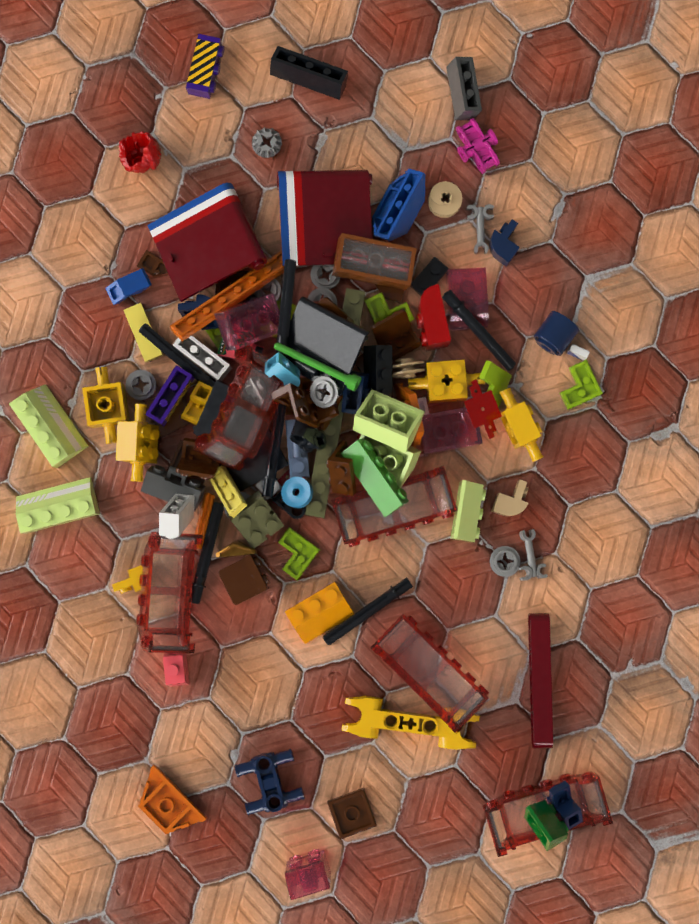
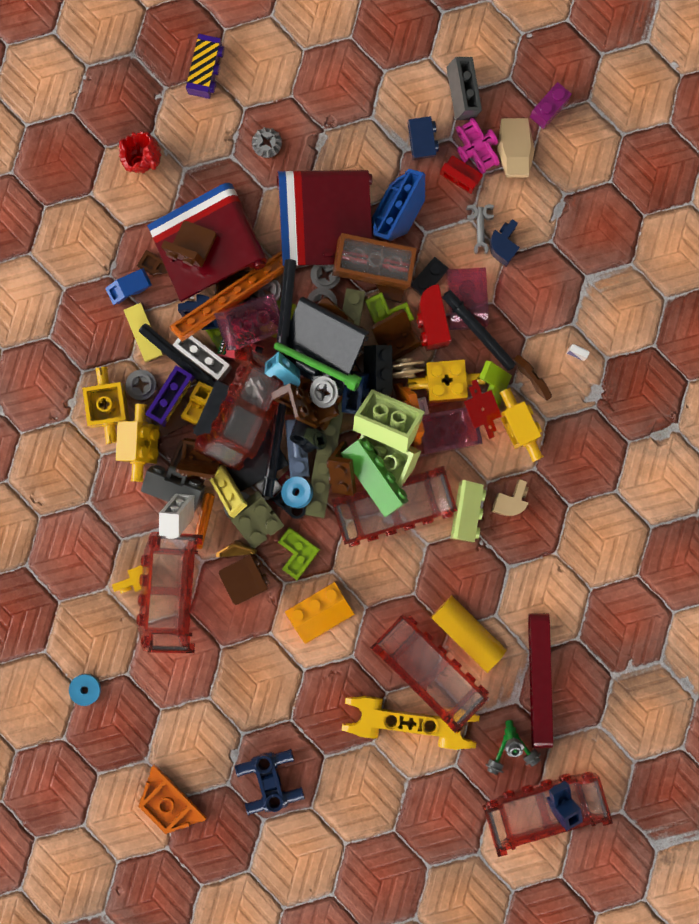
yellowish green slope [9,384,89,468] -> none
yellowish green slope [16,477,100,534] -> none
coral torso [163,648,190,687] -> none
black axle [188,502,224,604] -> none
black brick [270,46,348,100] -> none
clear pink brick [285,849,331,900] -> none
black axle [323,577,413,645] -> none
reddish brown tile [327,788,377,840] -> none
tan piece [428,181,463,218] -> none
light grey gear [489,546,521,577] -> none
light grey bar [518,529,548,581] -> none
green slope [524,800,569,851] -> none
dark blue piece [533,311,579,356] -> none
lime tile [560,359,603,410] -> none
none -> dark azure piece [69,674,101,706]
none -> reddish brown bracket [161,221,217,268]
none -> dark blue brick [407,116,439,160]
none -> yellow brick [431,595,507,673]
none -> red panel [440,156,483,194]
none -> dark grey plant [485,720,541,775]
none -> tan piece [497,118,535,178]
none -> reddish brown tile [513,355,552,401]
none -> magenta brick [529,82,572,130]

